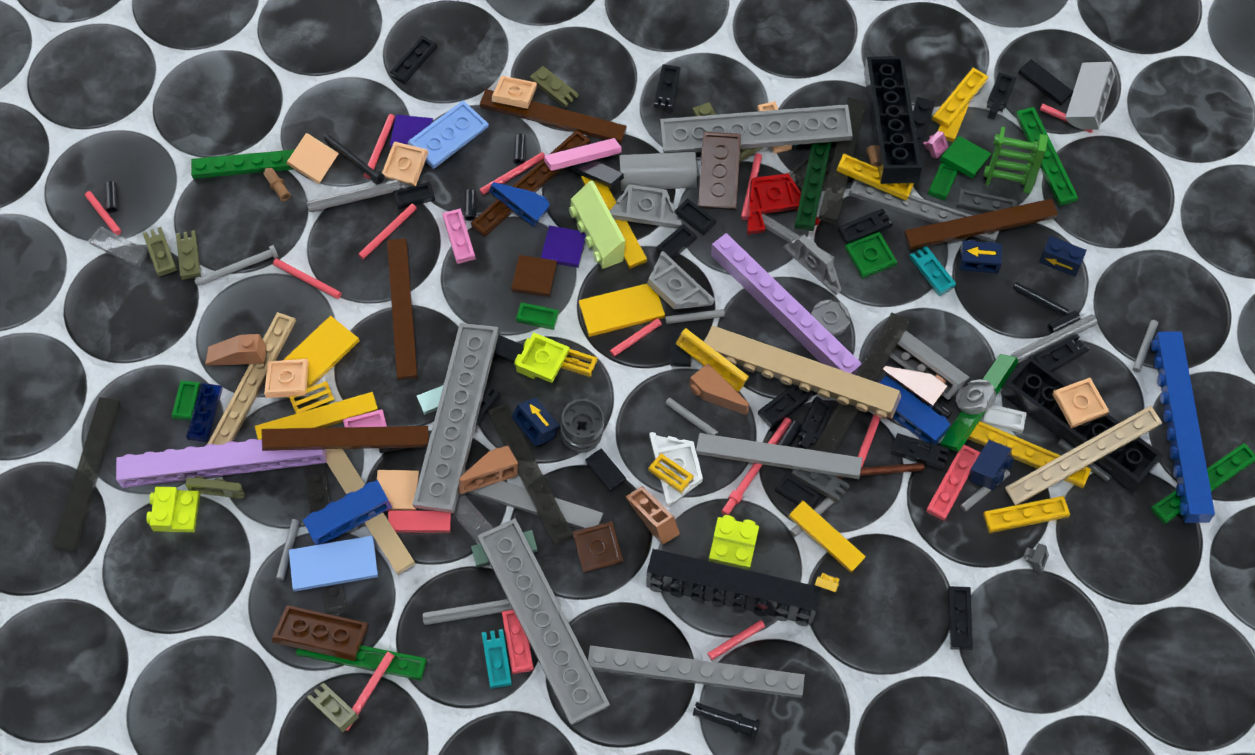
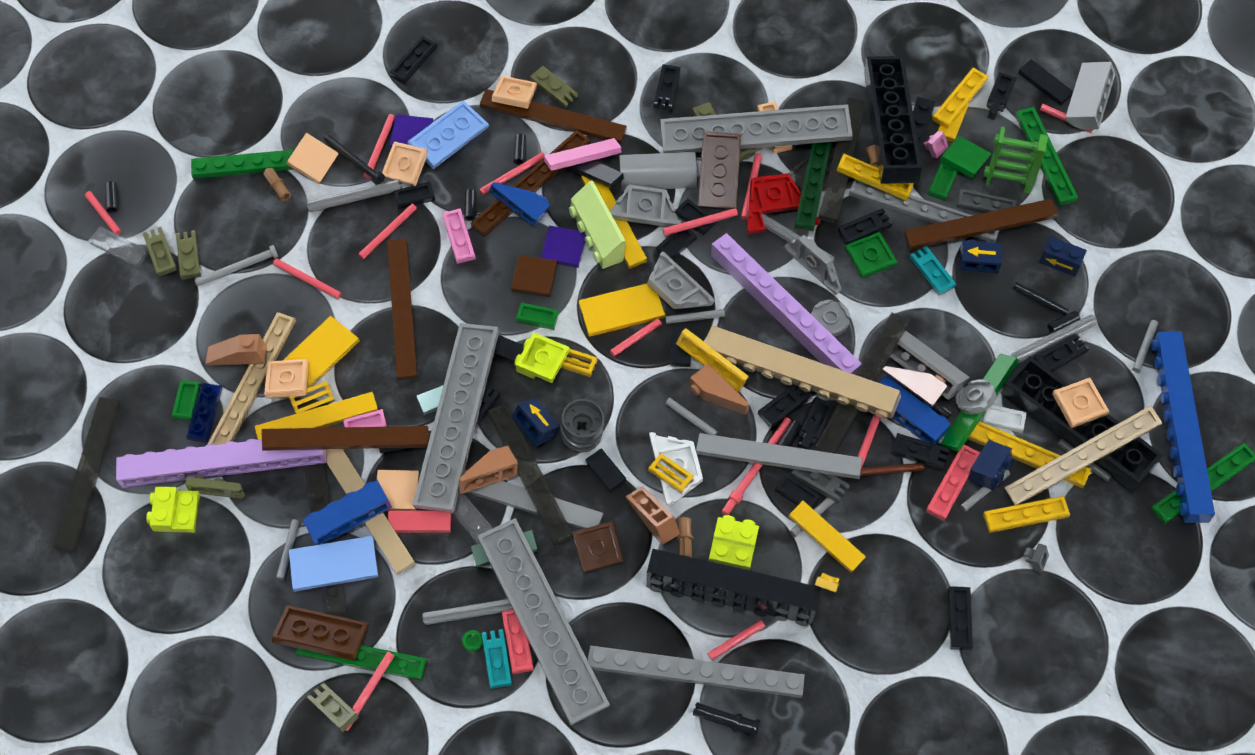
none -> green tile [462,630,483,653]
none -> coral bar [662,208,738,236]
none -> medium nougat axle [677,517,693,557]

